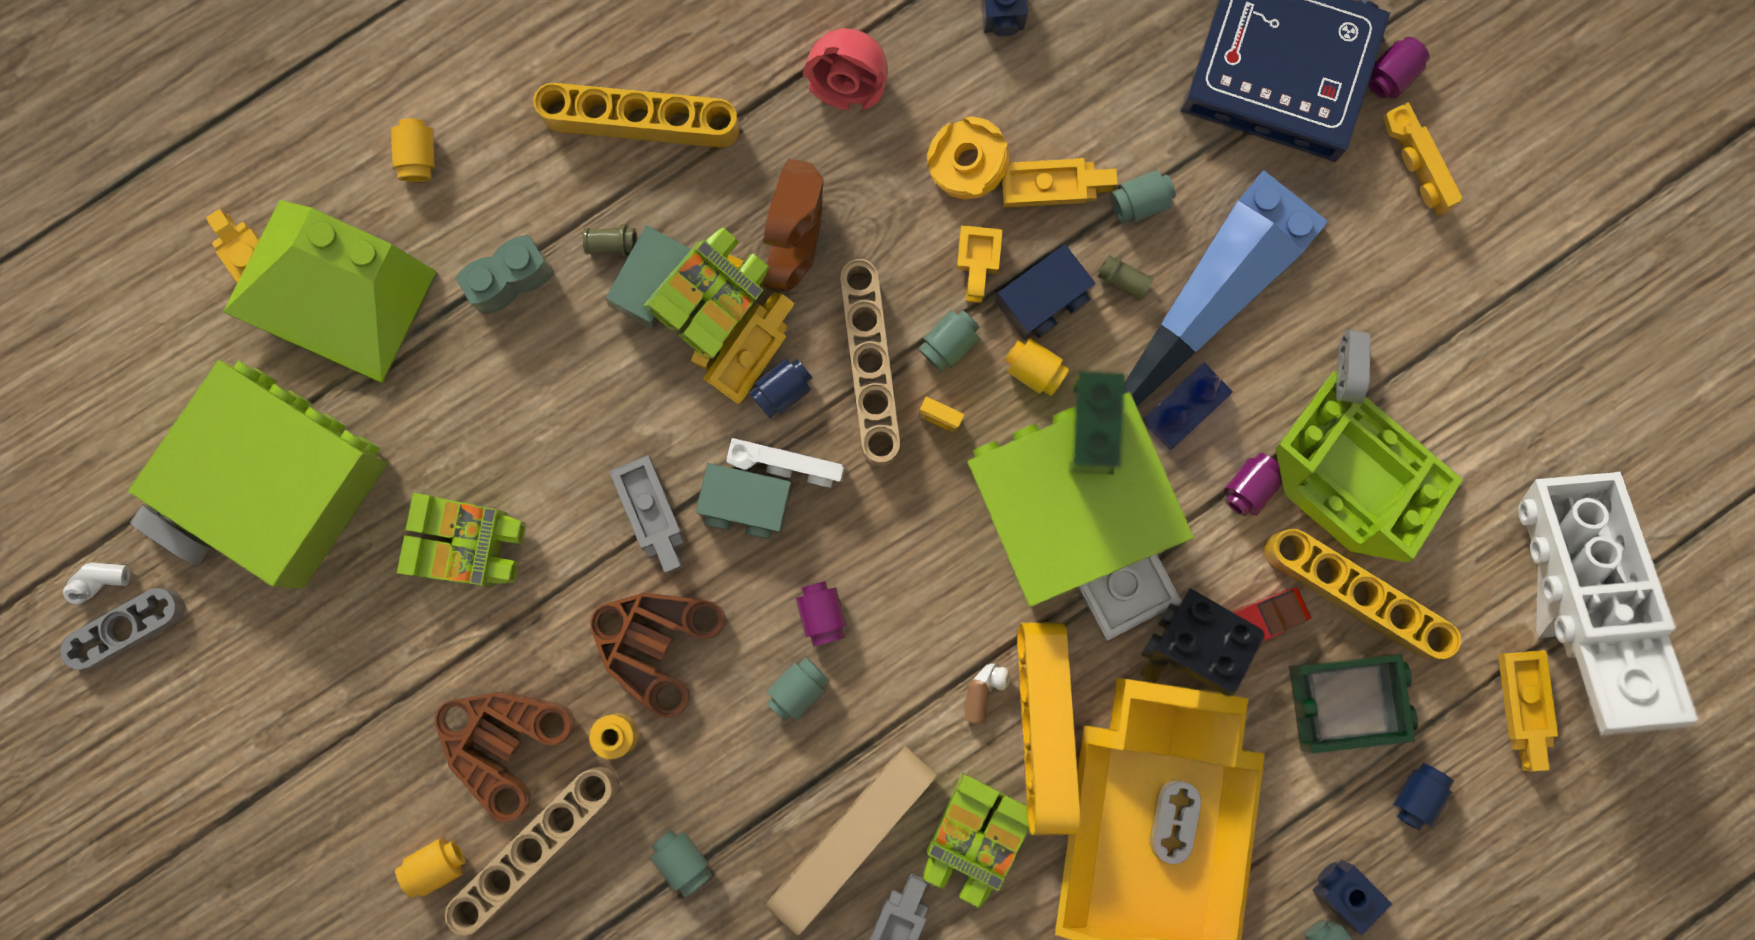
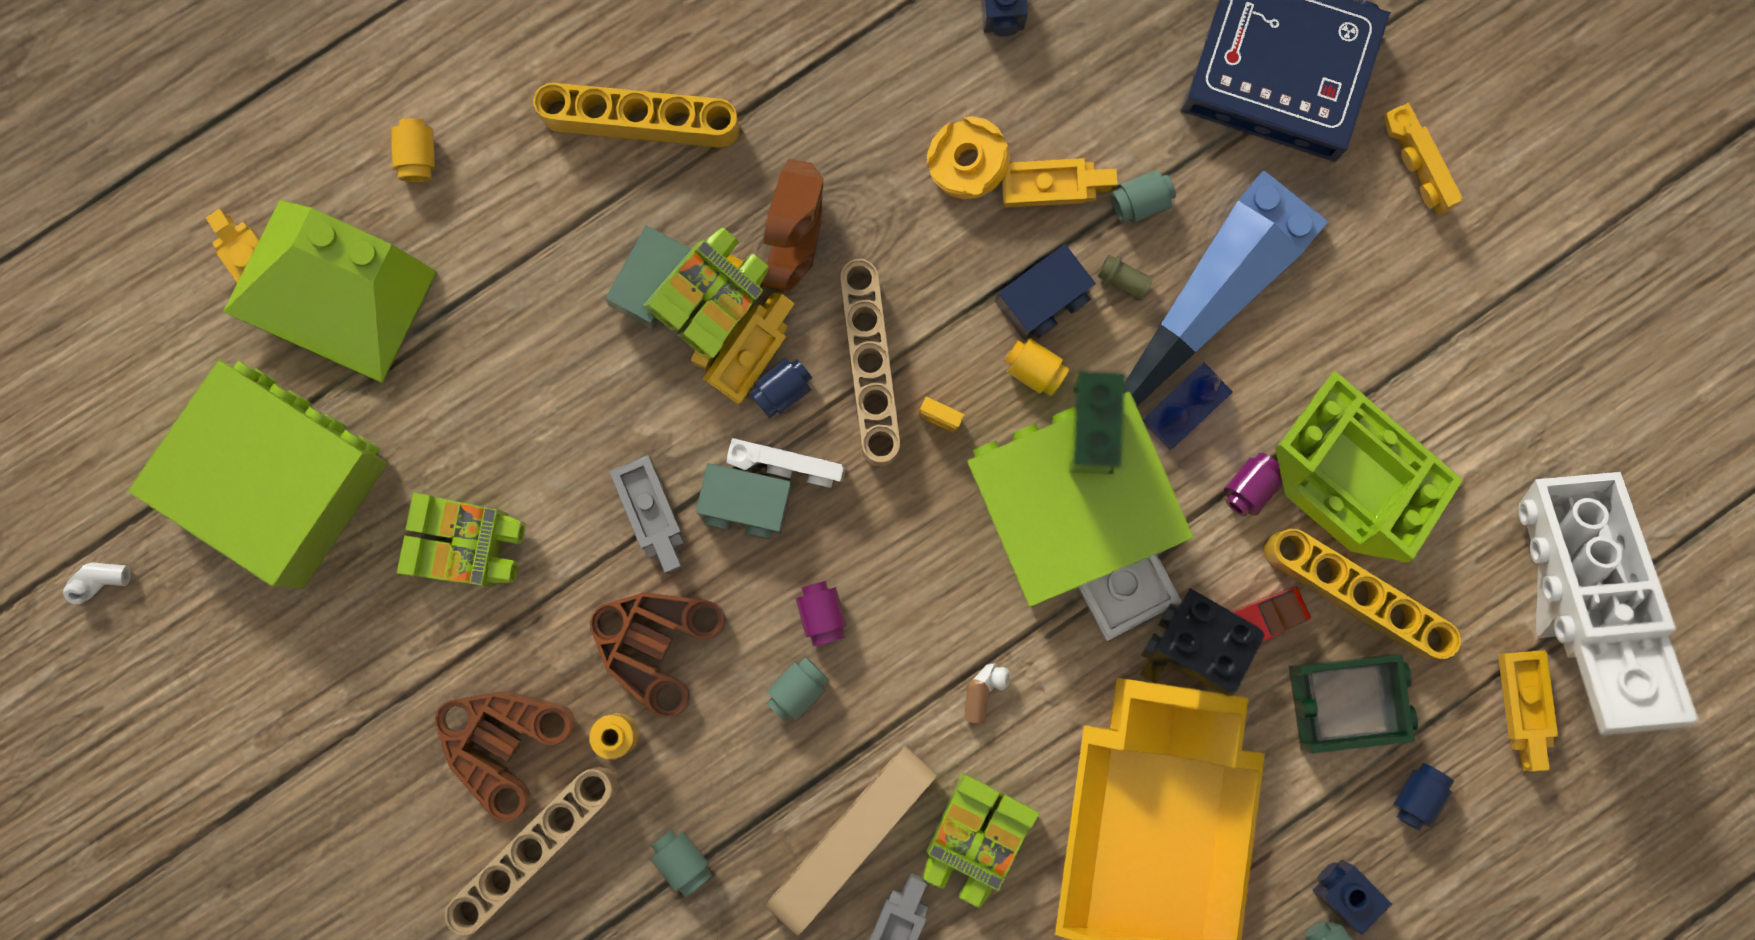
light grey beam [60,588,184,670] -> none
light grey beam [130,504,212,565] -> none
yellow brick [395,837,465,899] -> none
sand green brick [455,235,554,314] -> none
olive pin [583,224,638,257] -> none
coral cylinder [803,28,888,110] -> none
sand green brick [918,310,980,372] -> none
yellow plate [956,225,1003,303] -> none
yellow beam [1017,622,1080,835] -> none
light grey beam [1150,780,1201,864] -> none
light grey beam [1336,329,1371,404] -> none
magenta brick [1368,37,1430,99] -> none

